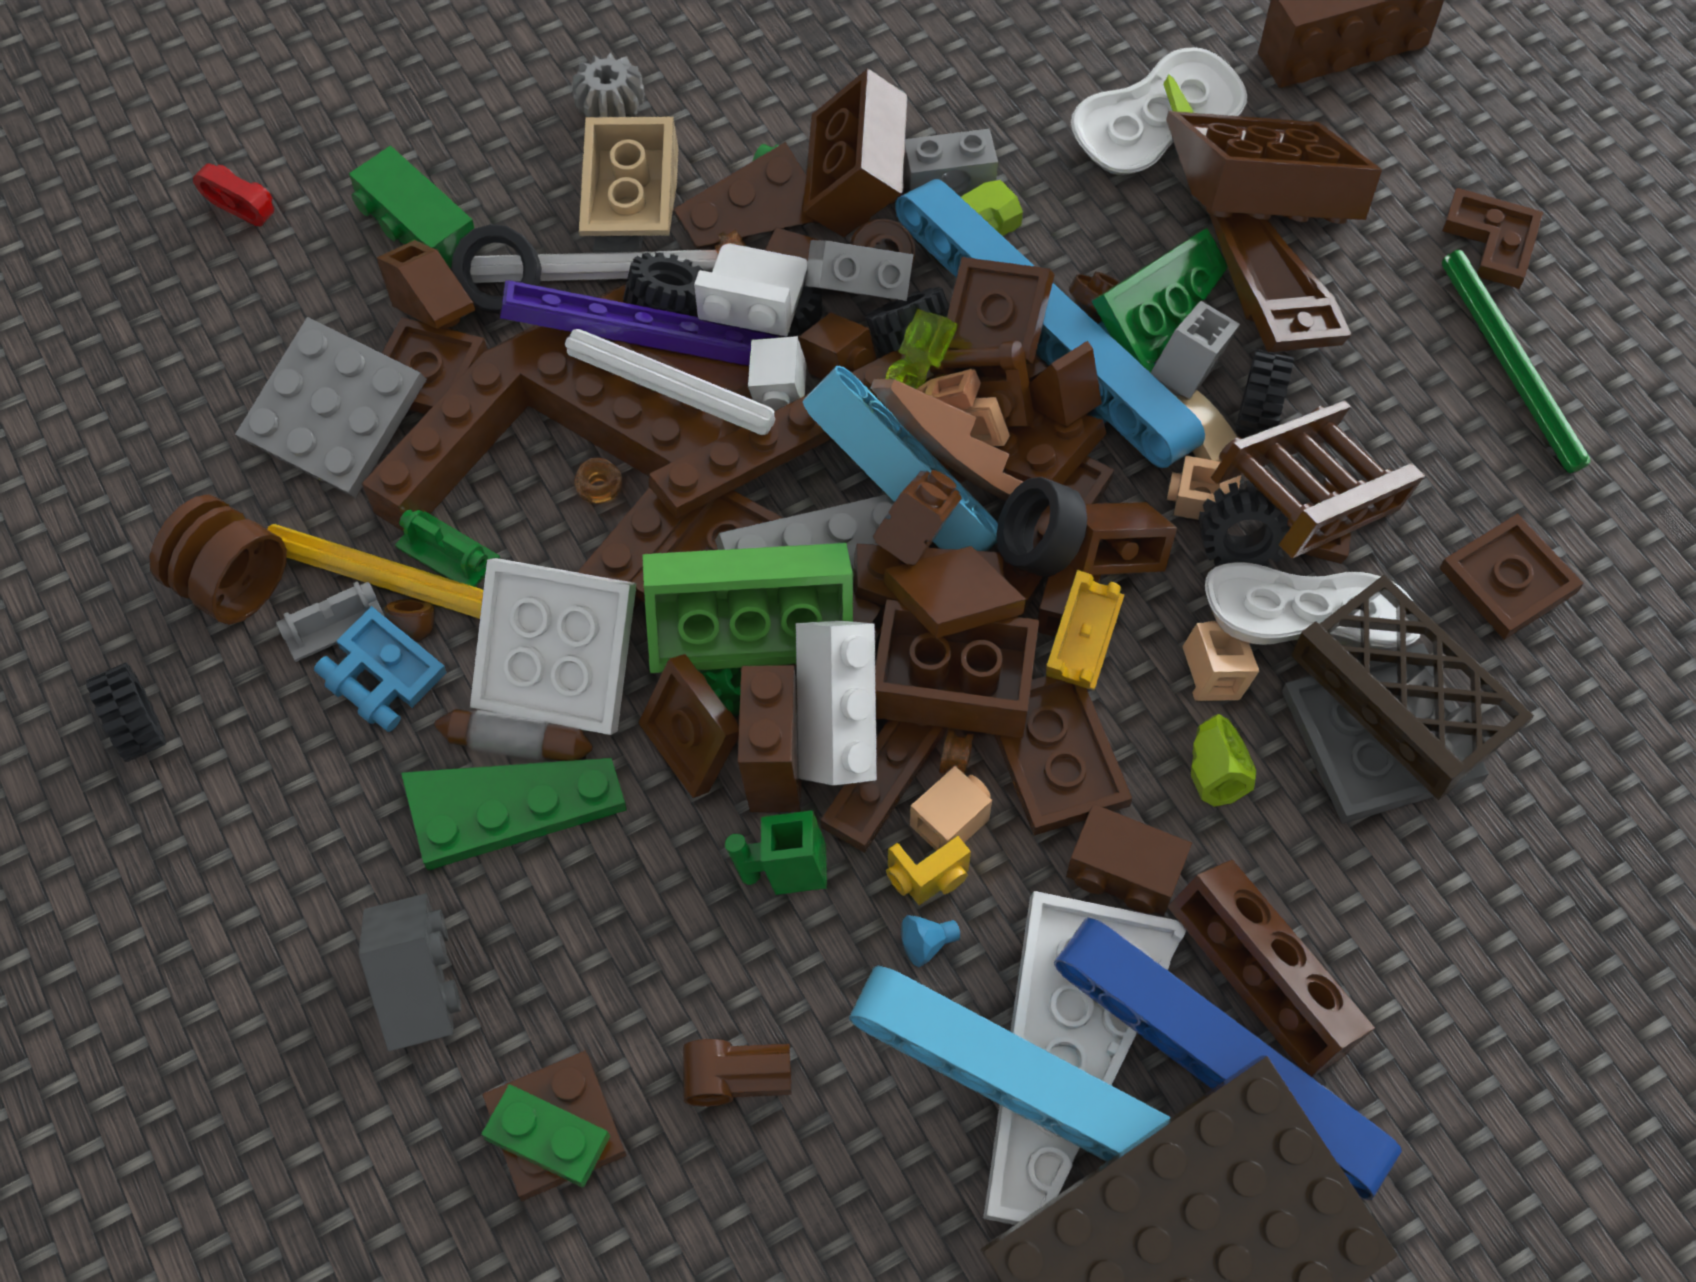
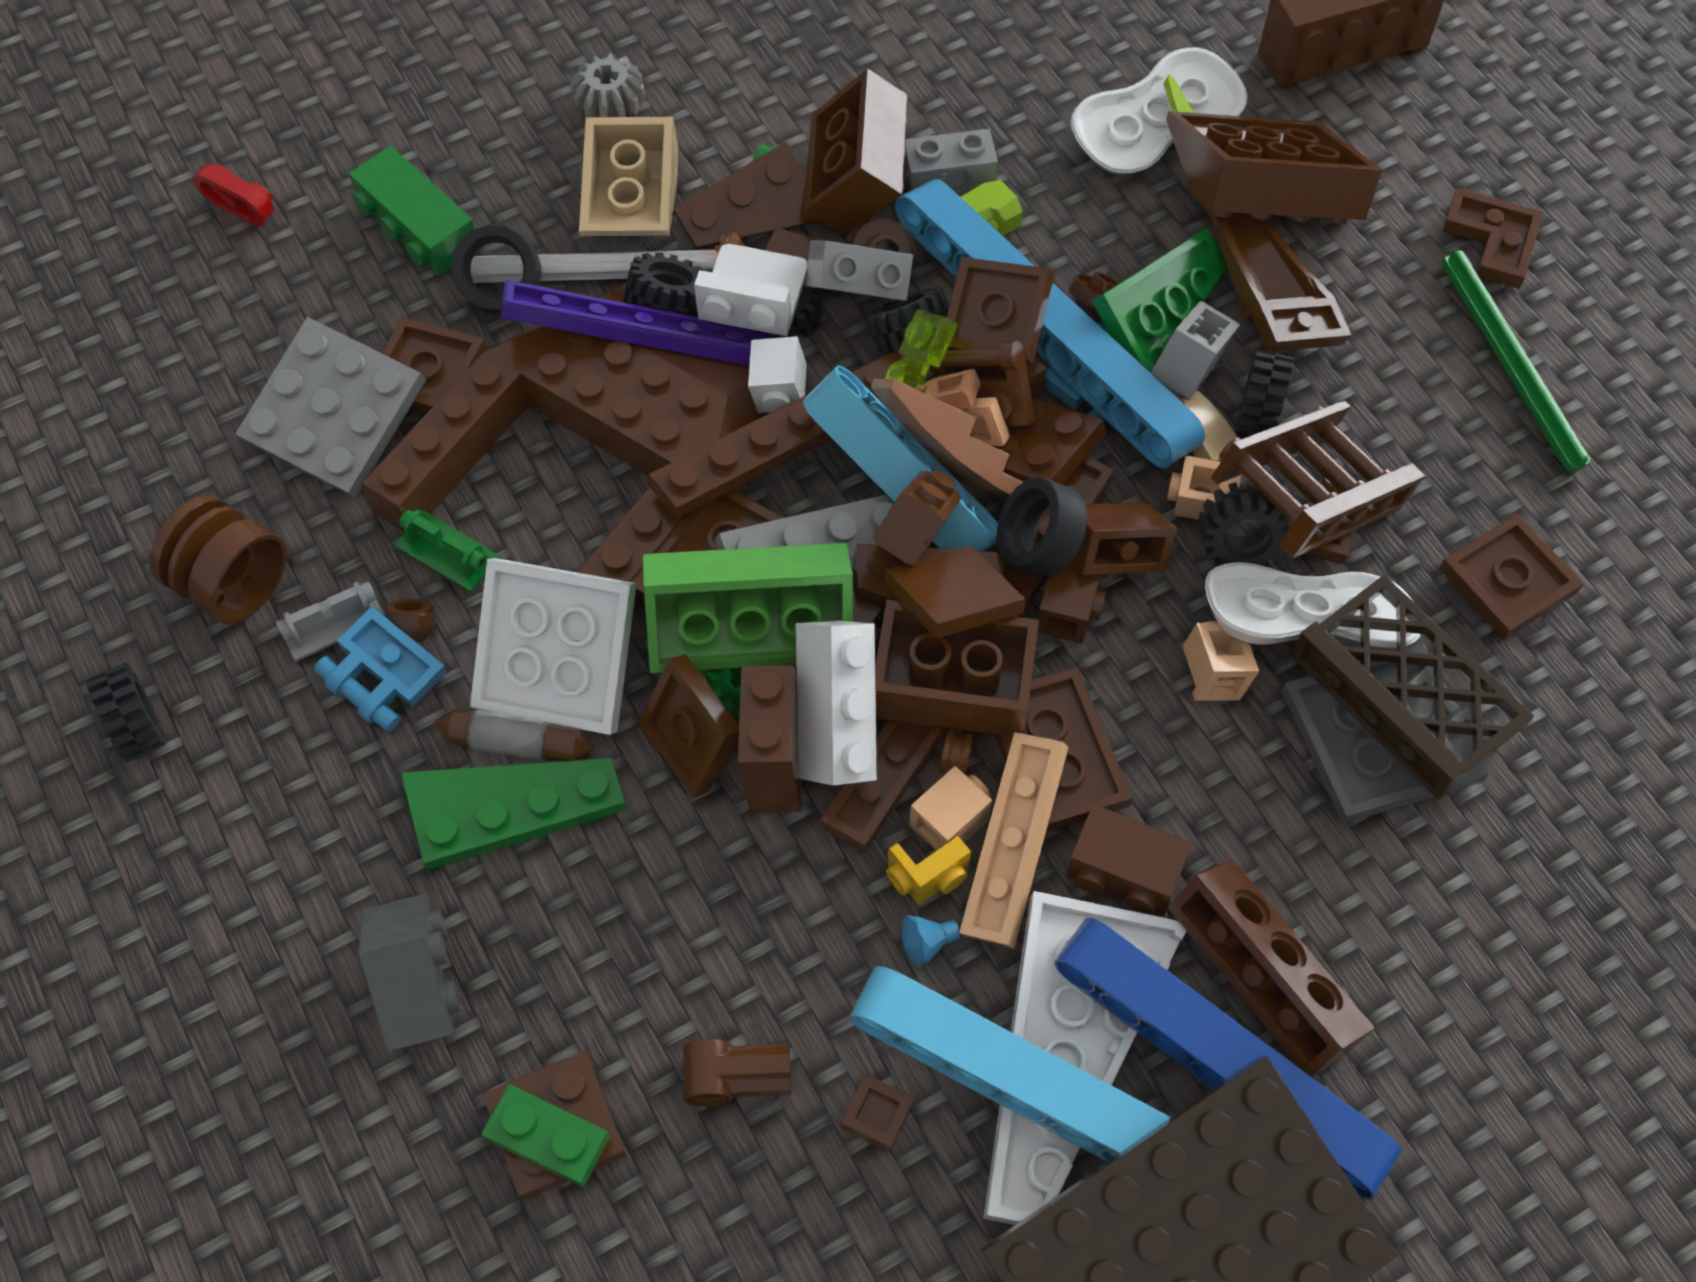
yellow axle [267,524,484,619] -> none
reddish brown slope [376,240,475,329] -> none
white axle [565,329,776,435] -> none
clear orange plate [574,458,622,504] -> none
green brick [725,810,827,895] -> none
reddish brown brick [799,312,877,379] -> none
reddish brown slope [1029,341,1102,427] -> none
yellow hinge [1046,570,1125,690] -> none
lime rock [1191,714,1256,807] -> none
none -> reddish brown plate [840,1073,915,1152]
none -> light nougat plate [959,732,1069,949]

